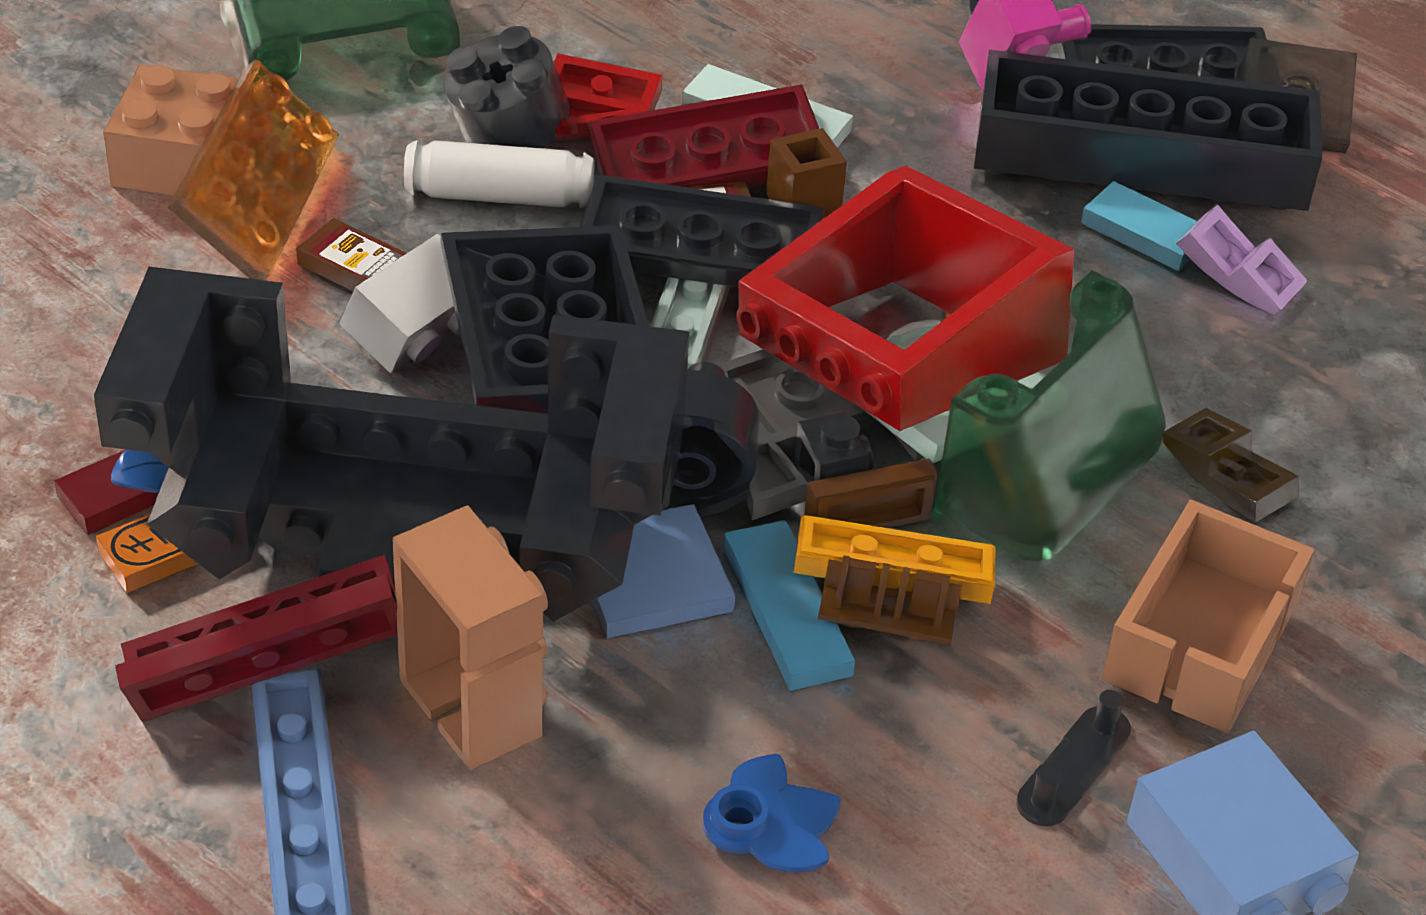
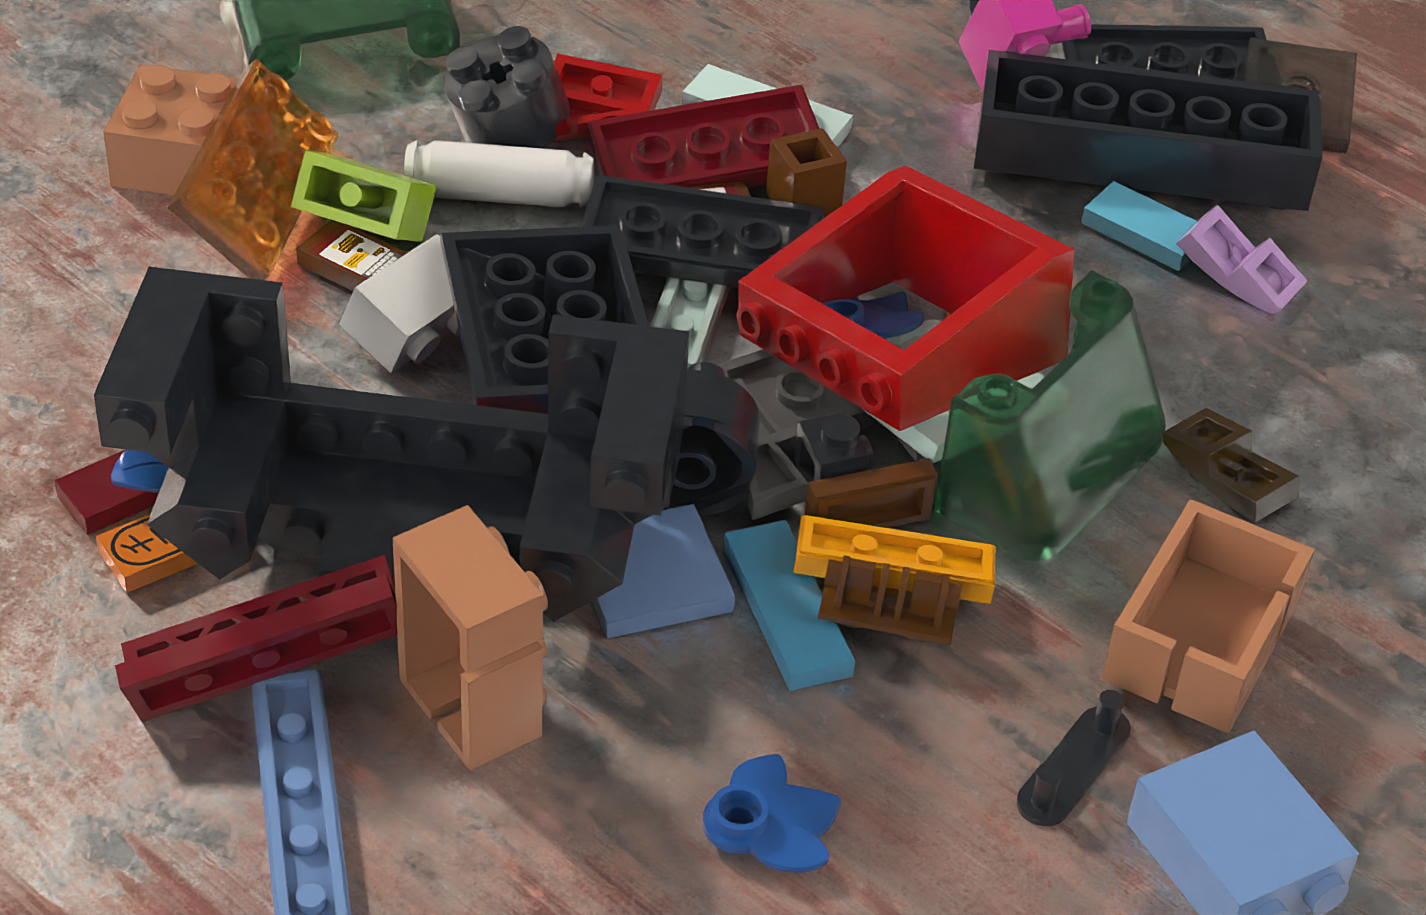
none -> lime brick [291,150,437,241]
none -> blue plate [823,291,925,338]

